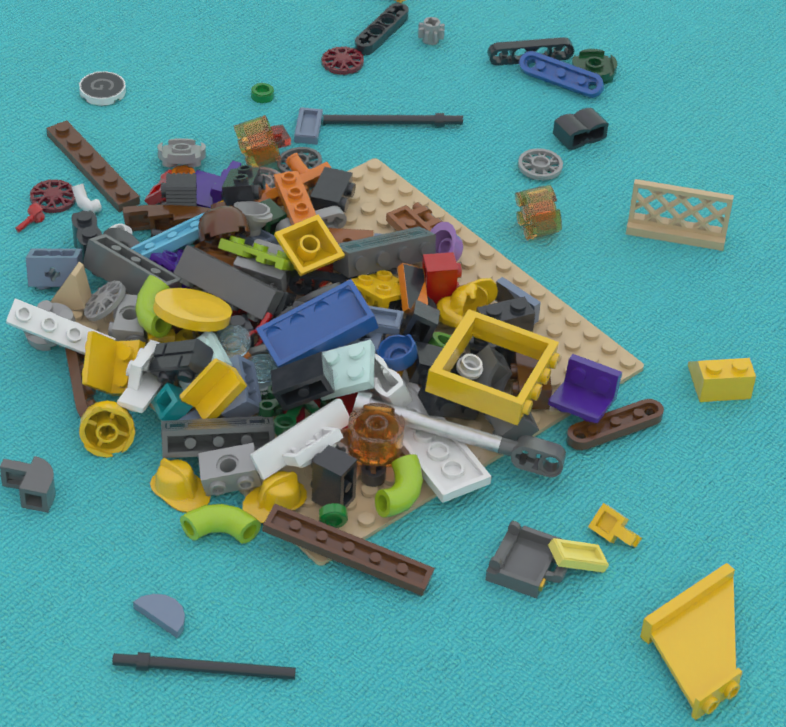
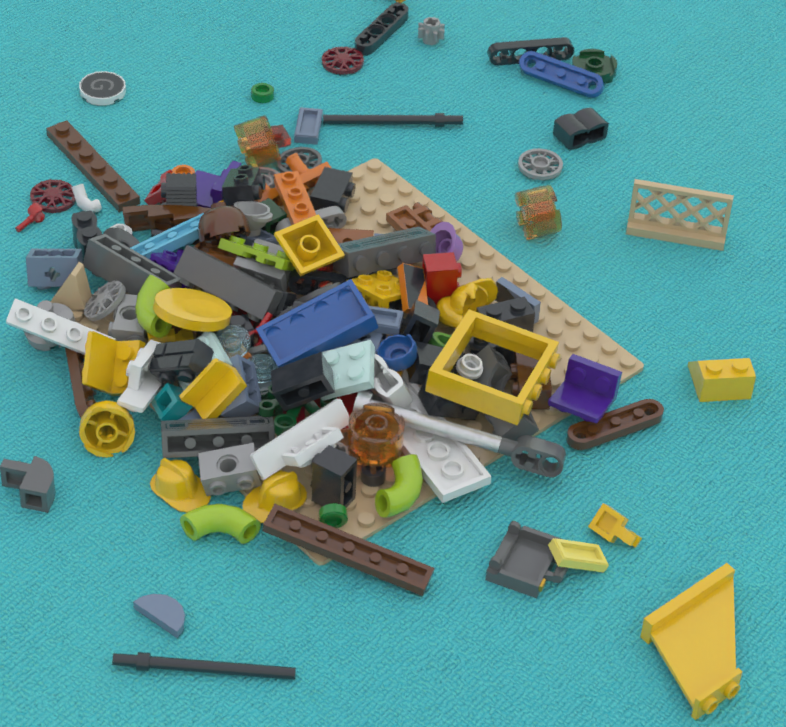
light grey plate [157,138,206,167] -> none

